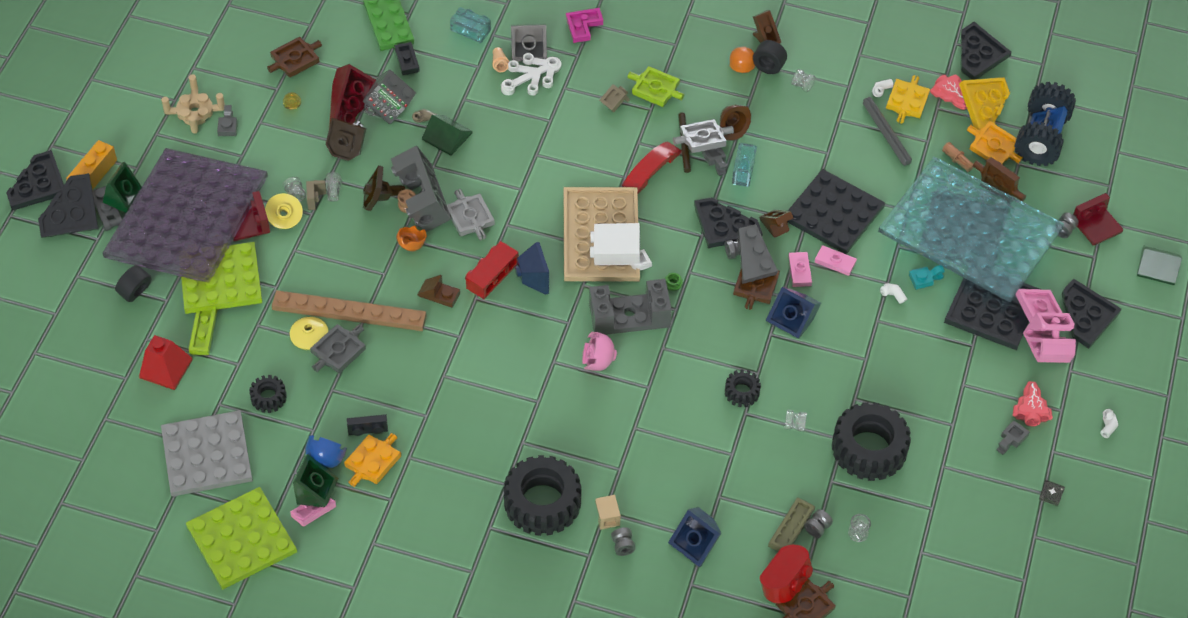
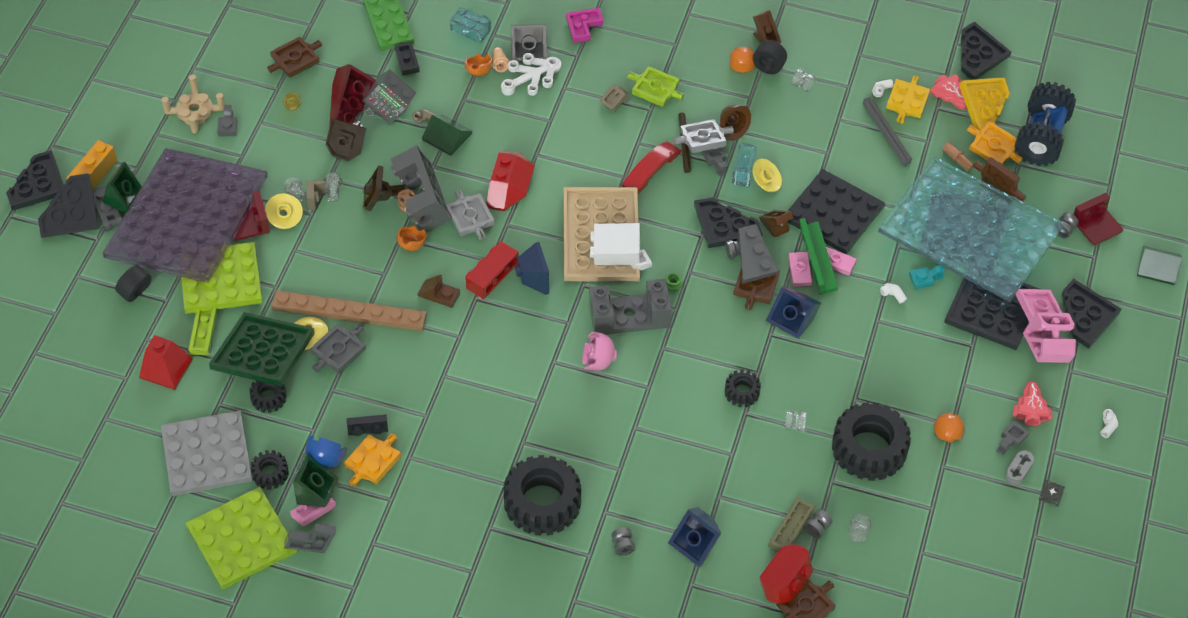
tan panel [595,495,621,530] -> none
none -> dark green plate [209,312,315,386]
none -> black tyre [250,450,289,490]
none -> dark grey plate [284,523,336,553]
none -> orange hair [465,53,492,77]
none -> red wedge [486,150,535,211]
none -> light yellow dish [752,159,782,192]
none -> green fence [800,218,838,295]
none -> orange hair [933,413,965,443]
none -> light grey beam [1005,451,1034,485]

